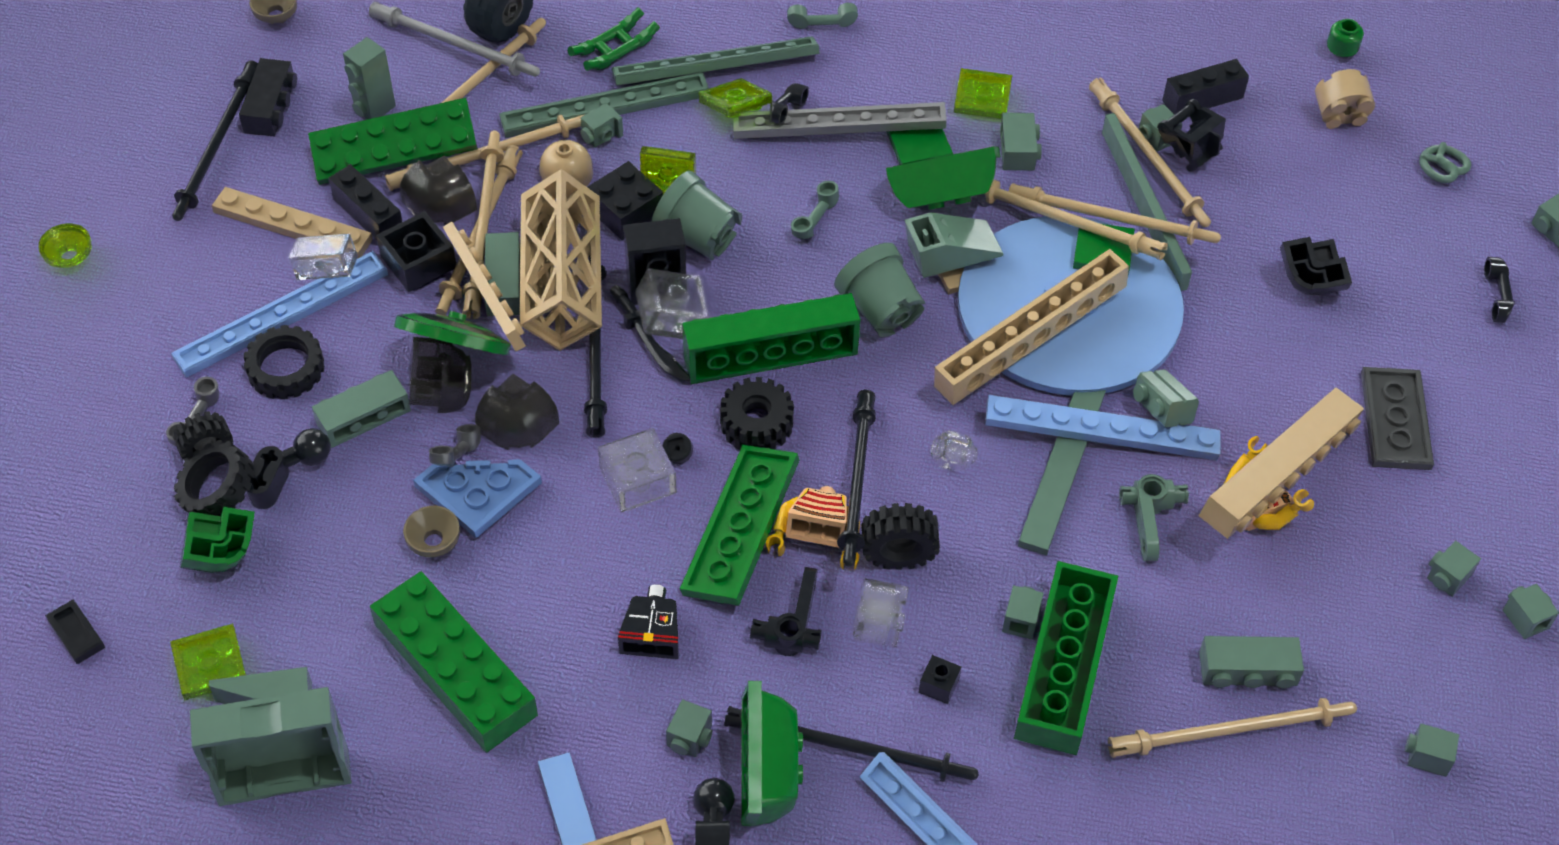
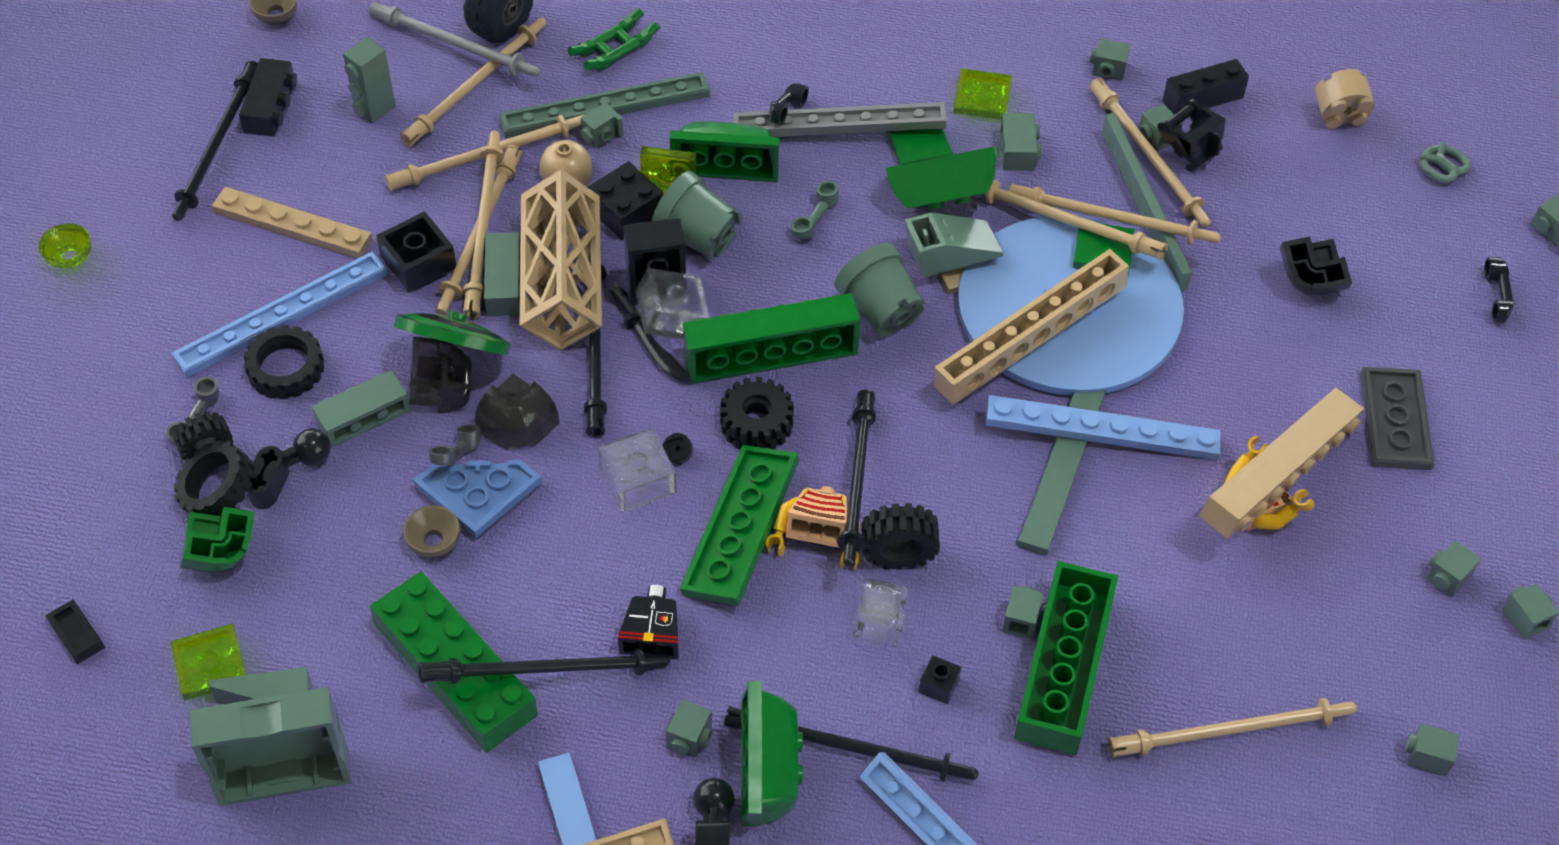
clear brick [289,234,358,280] -> none
green plate [308,97,478,185] -> none
black brick [328,164,403,240] -> none
clear smoke brick [400,155,477,226] -> none
tan plate [443,222,526,352] -> none
sand green tile [612,36,820,85] -> none
clear neon green plate [698,78,772,118] -> none
black piece [750,567,822,656] -> none
sand green bar [787,3,858,29] -> none
clear head [931,431,977,471] -> none
sand green piece [1119,474,1189,561] -> none
sand green brick [1133,369,1199,427] -> none
sand green brick [1199,636,1304,688] -> none
green head [1327,19,1364,57] -> none
none -> black bar [418,648,670,684]
none -> green windscreen [670,121,779,182]
none -> sand green brick [1090,38,1131,81]

